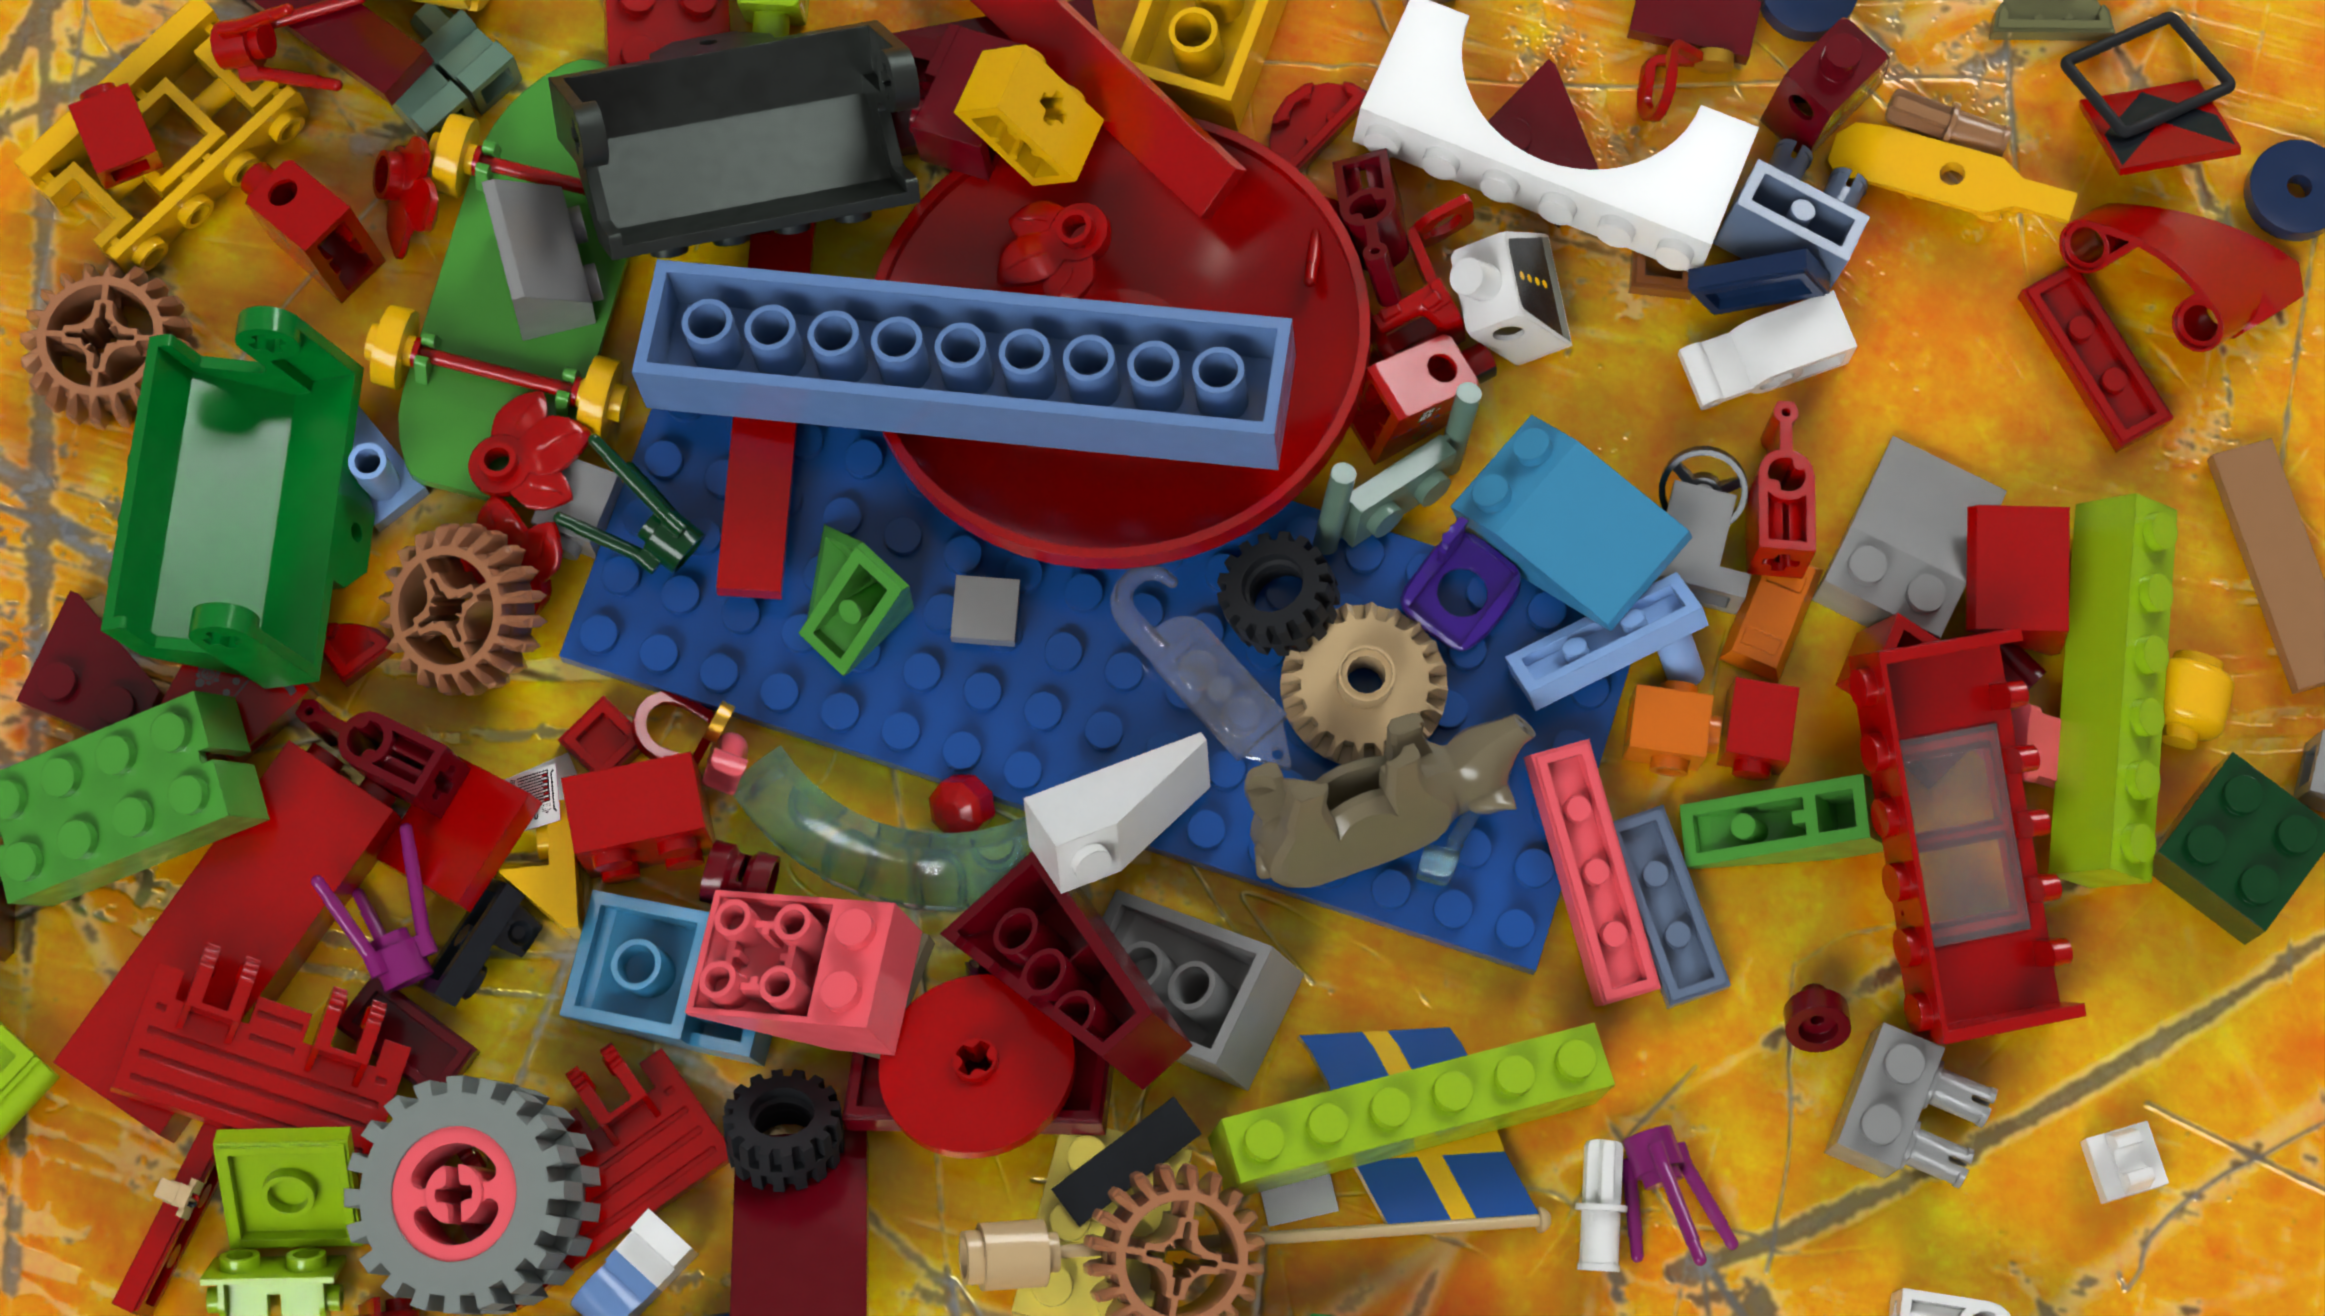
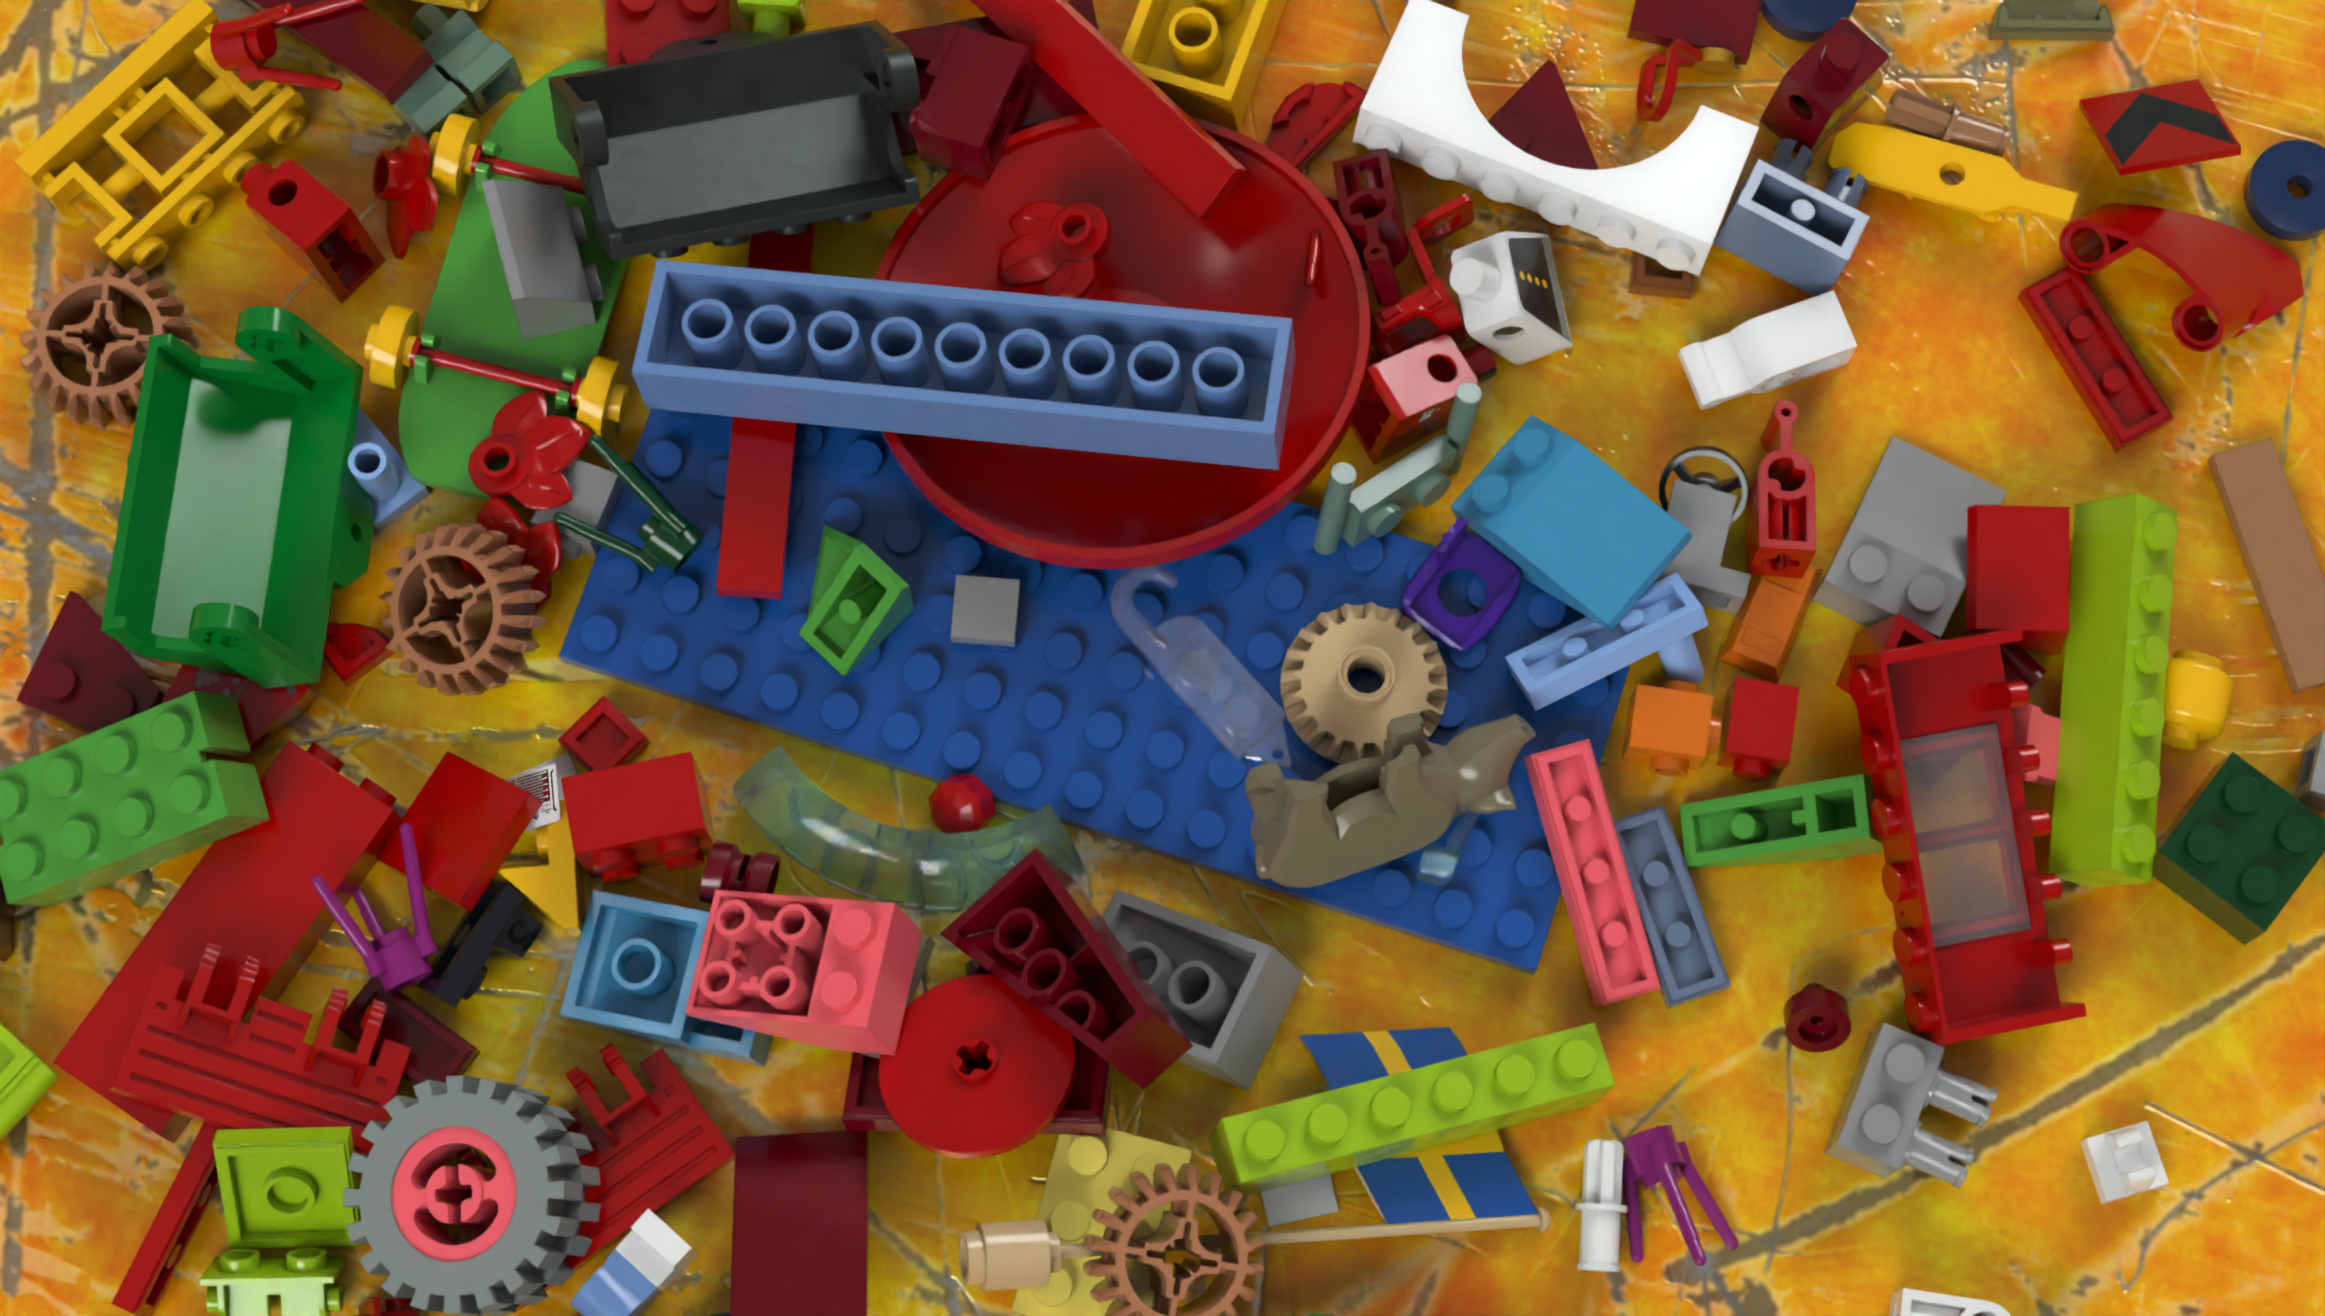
red brick [68,82,164,190] -> none
tan piece [153,1177,204,1221] -> none
dark red piece [295,699,471,819] -> none
piece [631,691,735,765] -> none
coral arm [701,732,748,795] -> none
black tyre [723,1069,845,1192] -> none
yellow brick [954,44,1104,186] -> none
white slope [1023,732,1211,894] -> none
black sticker [1051,1097,1202,1227] -> none
black tyre [1217,531,1340,656] -> none
dark blue tile [1688,248,1830,315] -> none
black piece [2060,12,2236,138] -> none

